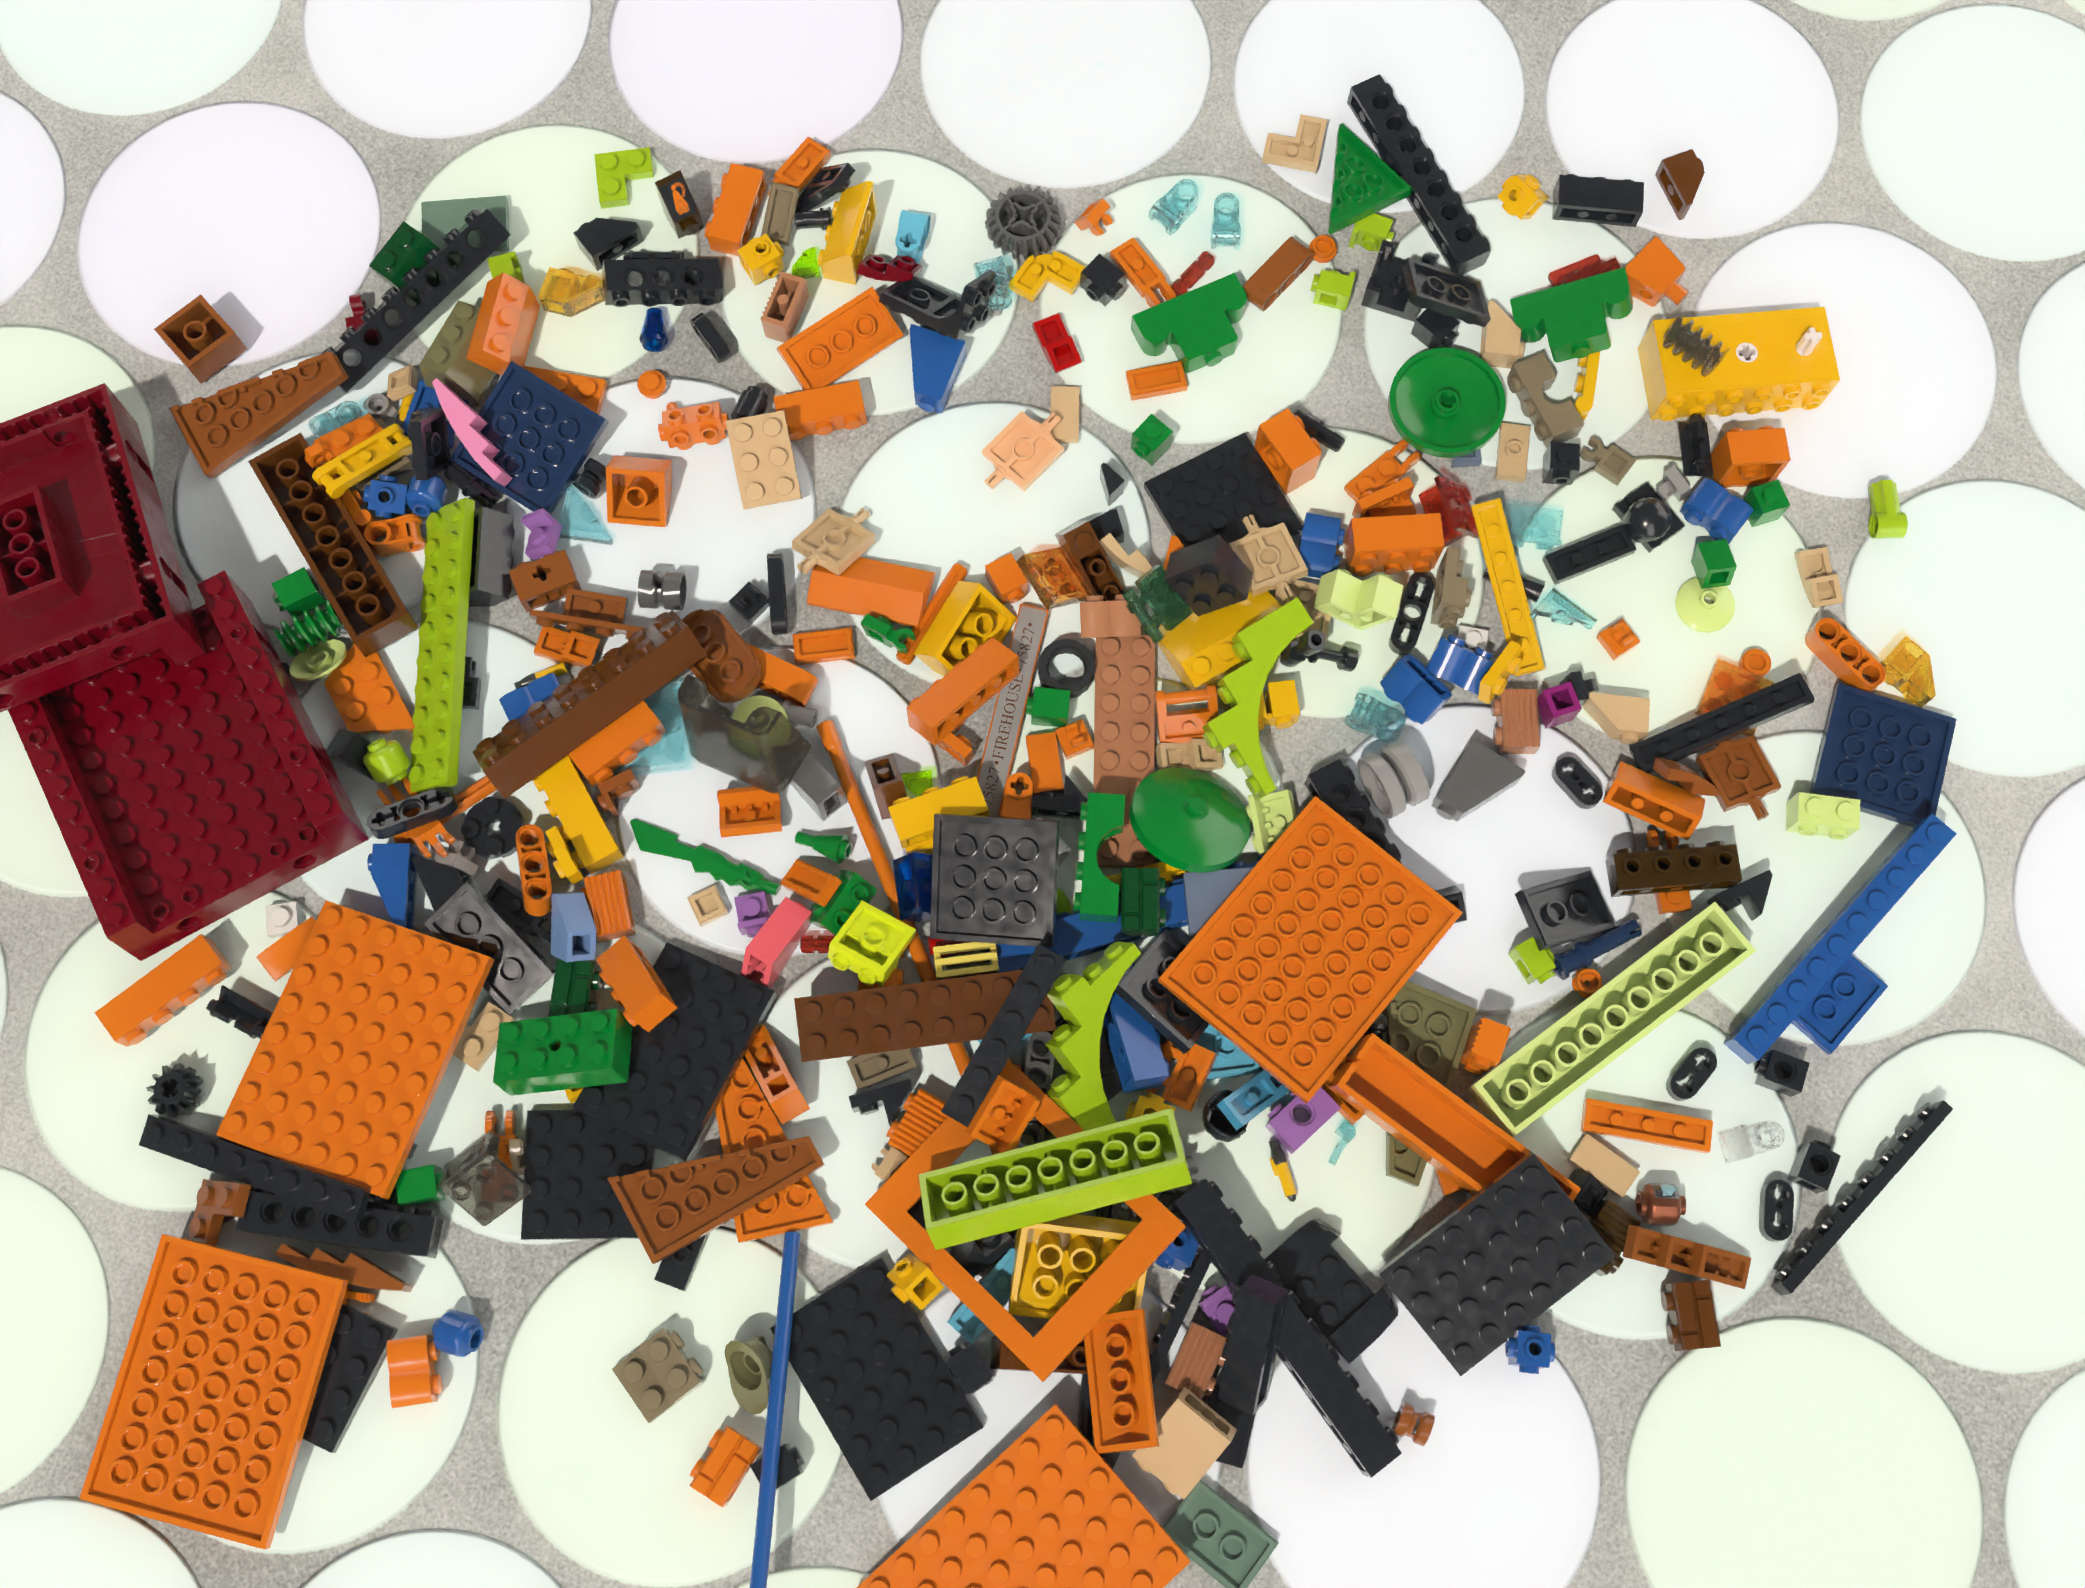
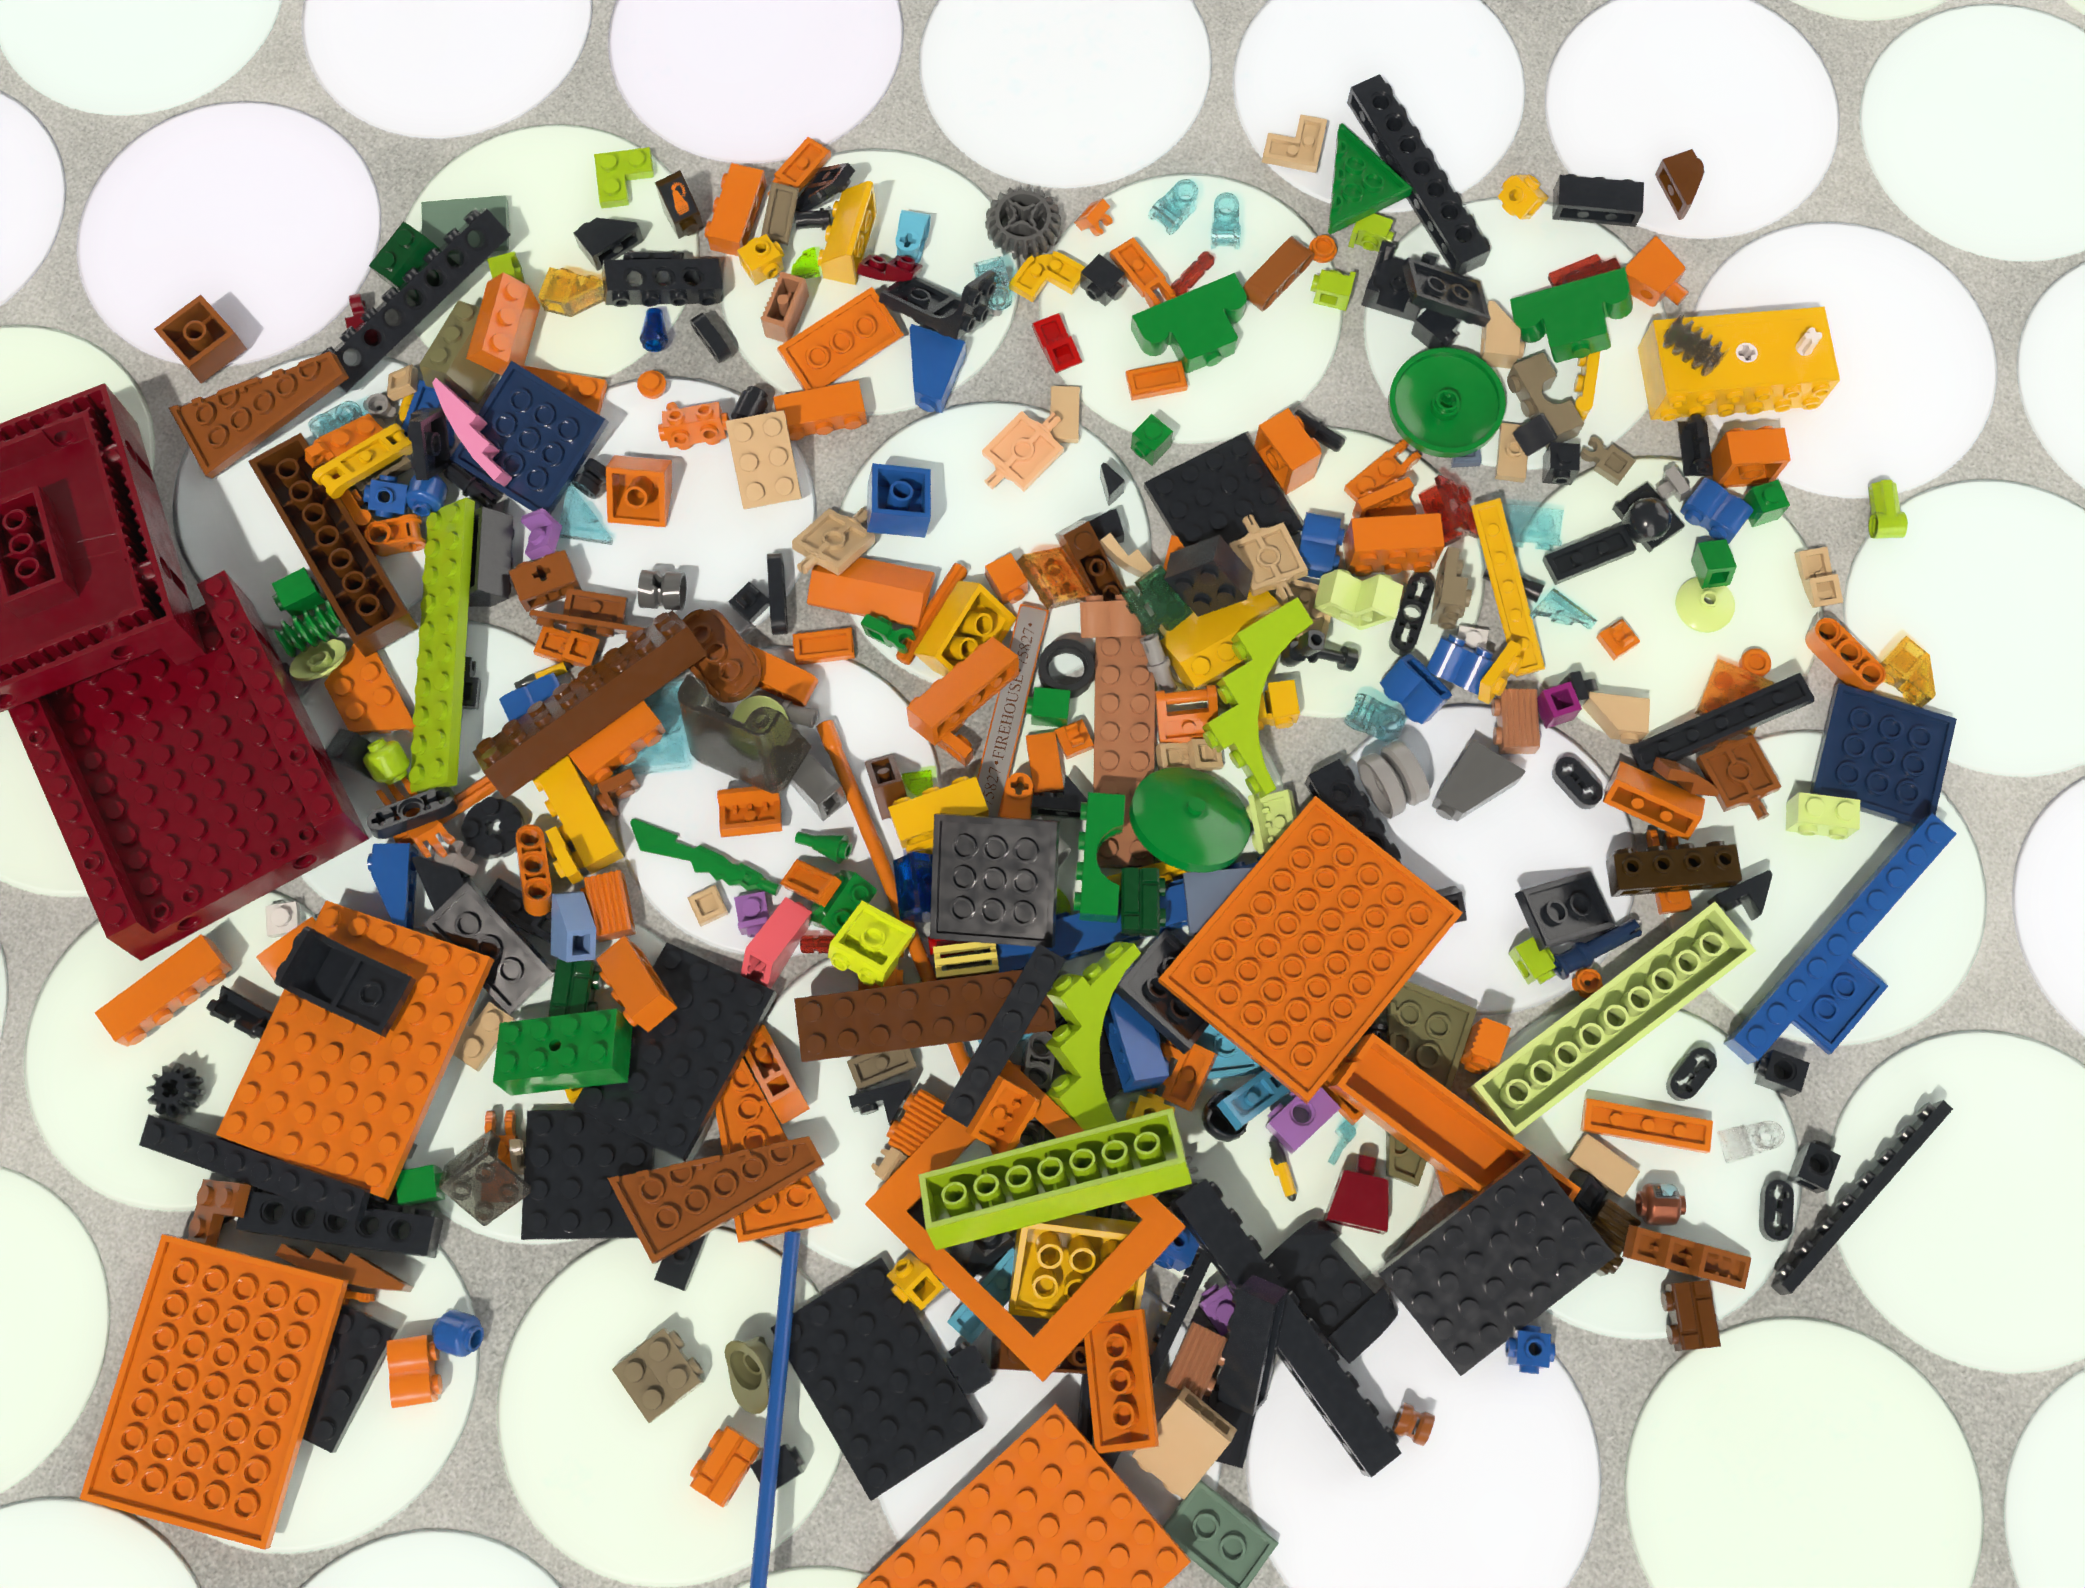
none -> black bracket [274,926,417,1038]
none -> blue brick [867,463,931,538]
none -> light grey pin [1140,633,1178,693]
none -> dark red torso [1323,1155,1389,1235]
none -> black slope [1513,413,1558,456]

